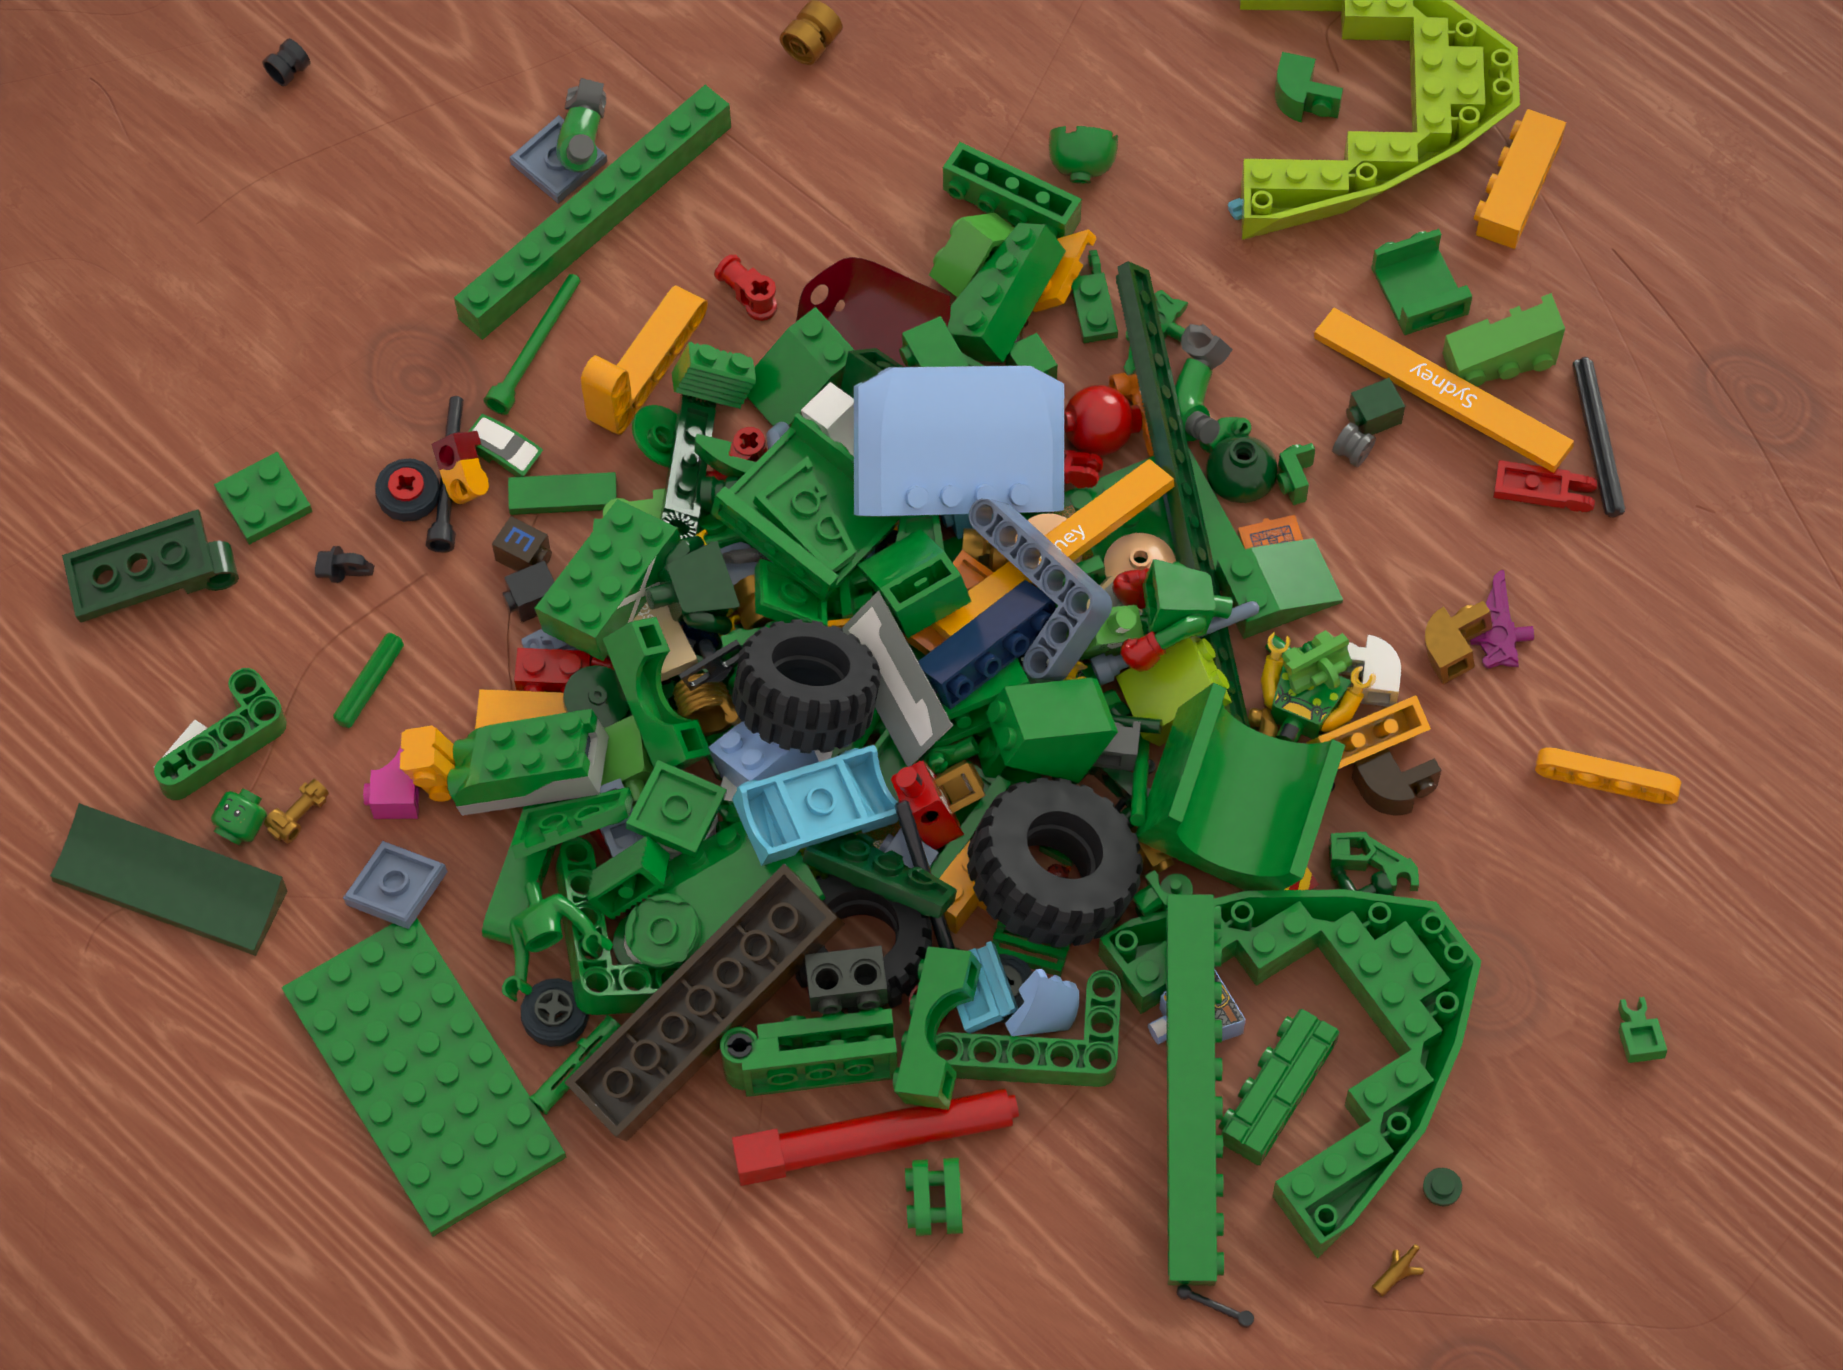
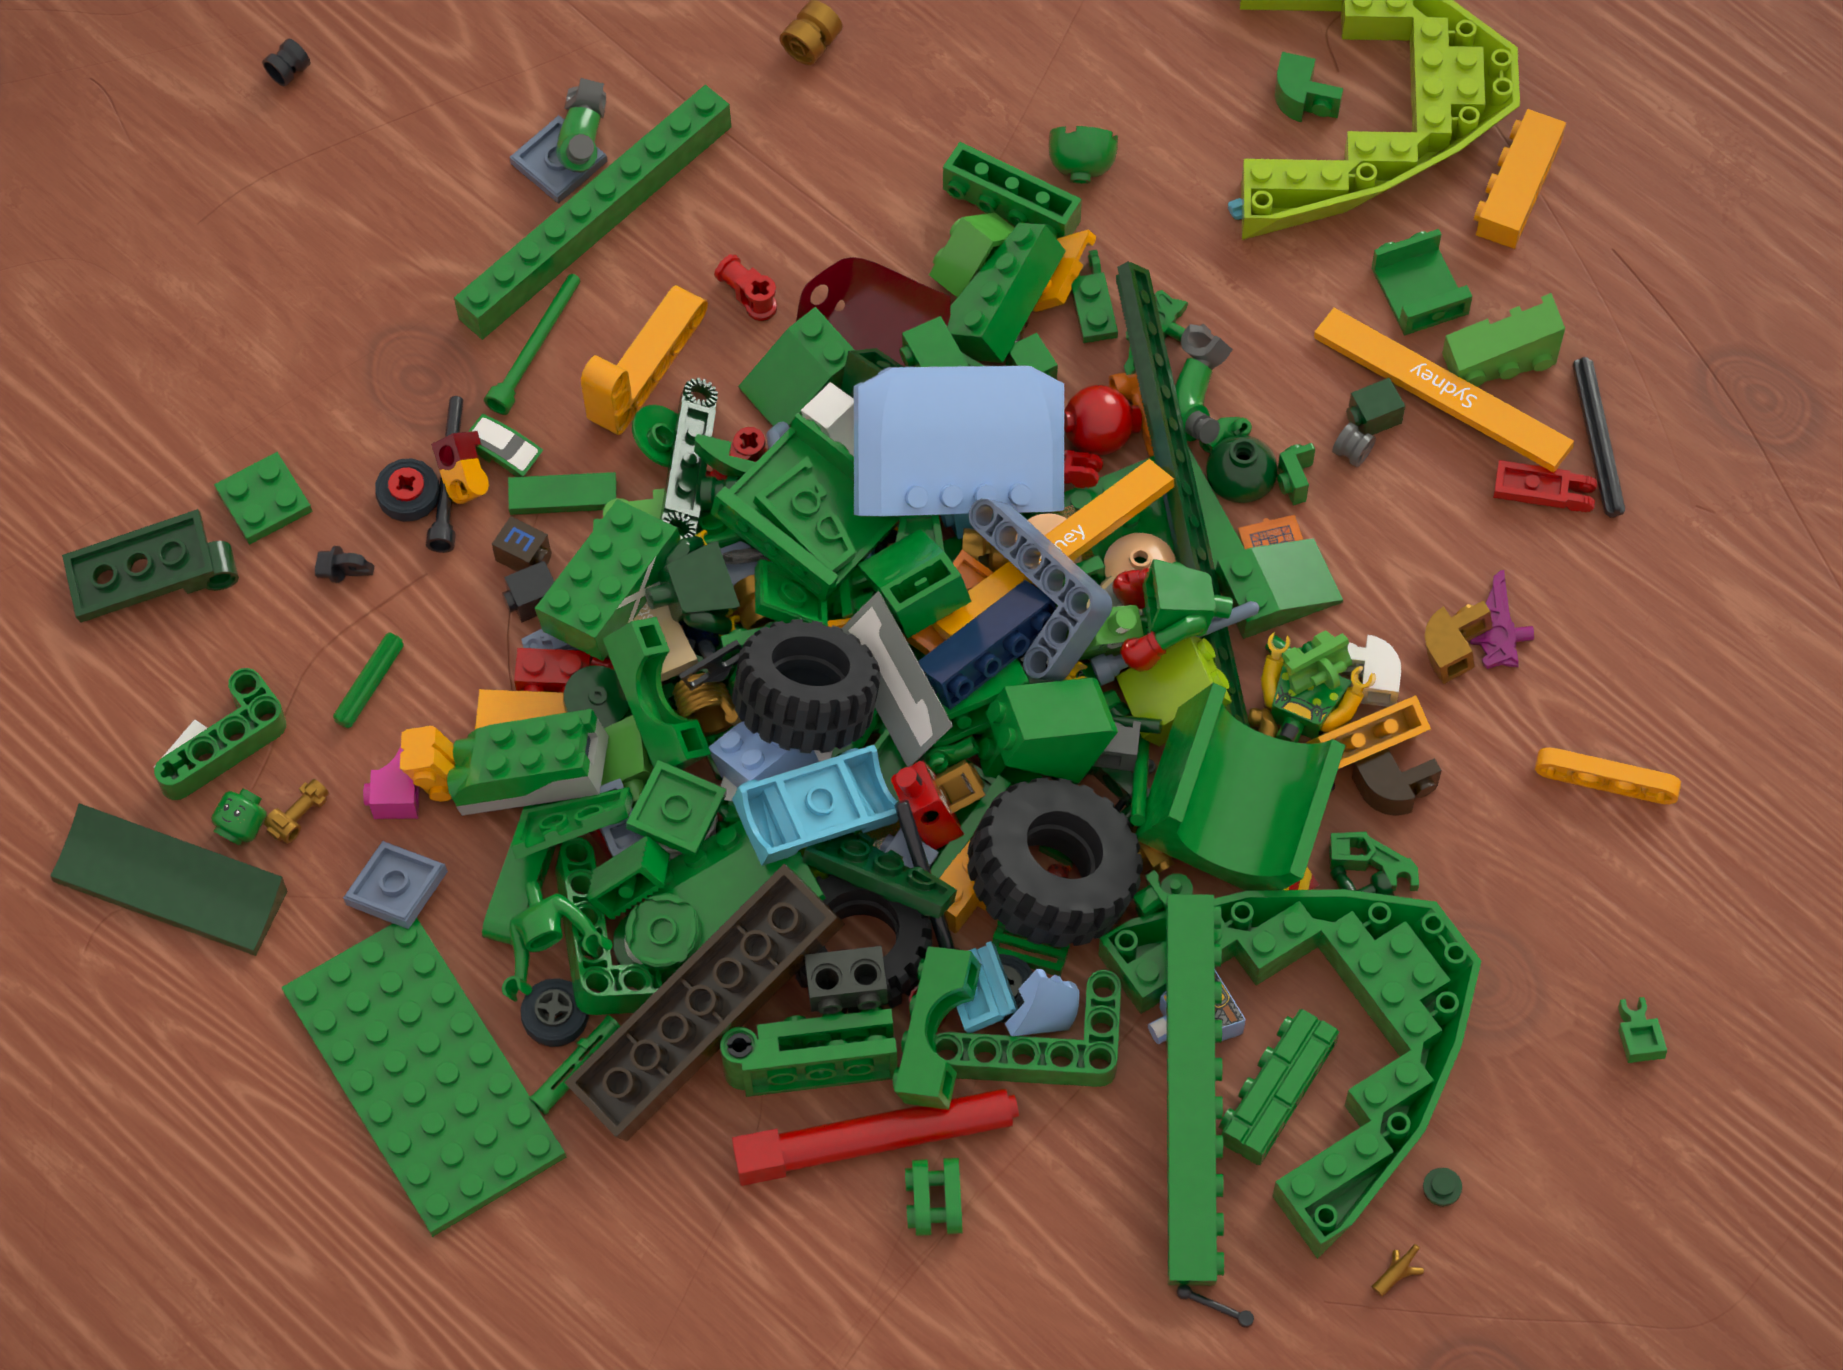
green brick [671,342,756,409] -> none

